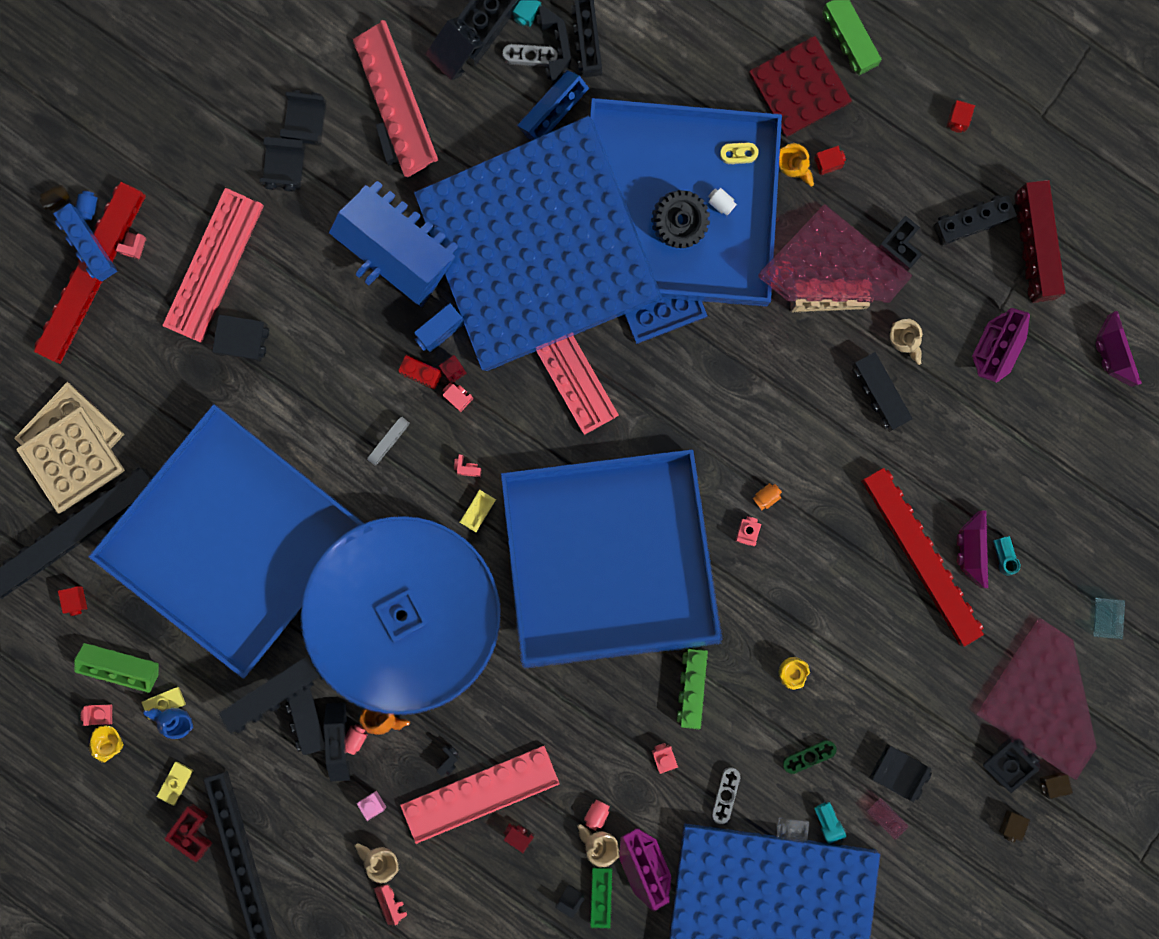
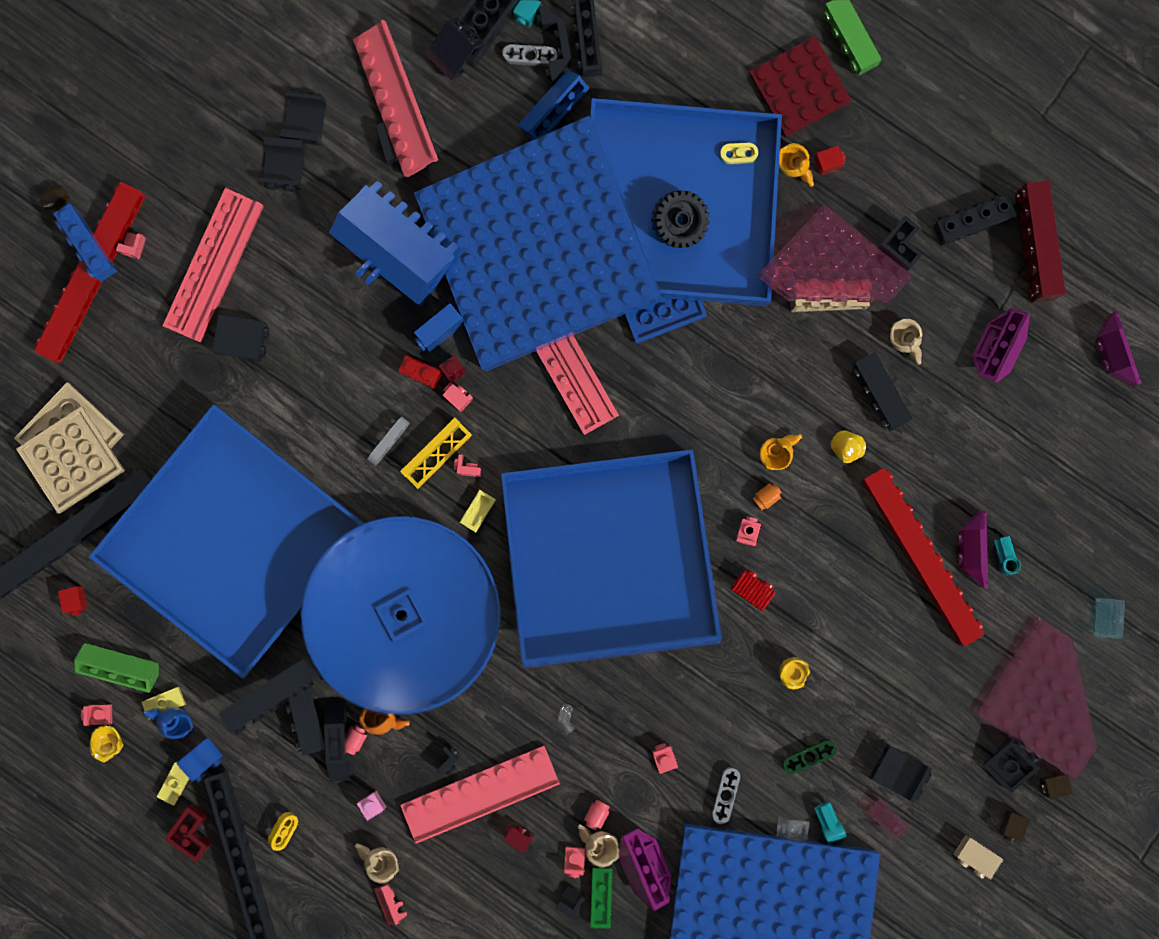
blue brick [76,191,97,220] -> none
bright green brick [677,648,708,729] -> none
white brick [708,188,737,216] -> none
red brick [946,100,975,133] -> none
none -> blue brick [177,738,223,782]
none -> yellow plate [268,812,298,851]
none -> yellow fence [400,418,472,489]
none -> clear arm [558,704,575,734]
none -> coral bracket [564,846,585,878]
none -> red brick [730,569,776,612]
none -> light orange hair [760,434,802,470]
none -> yellow hair [831,430,866,463]
none -> tan brick [953,835,1003,879]

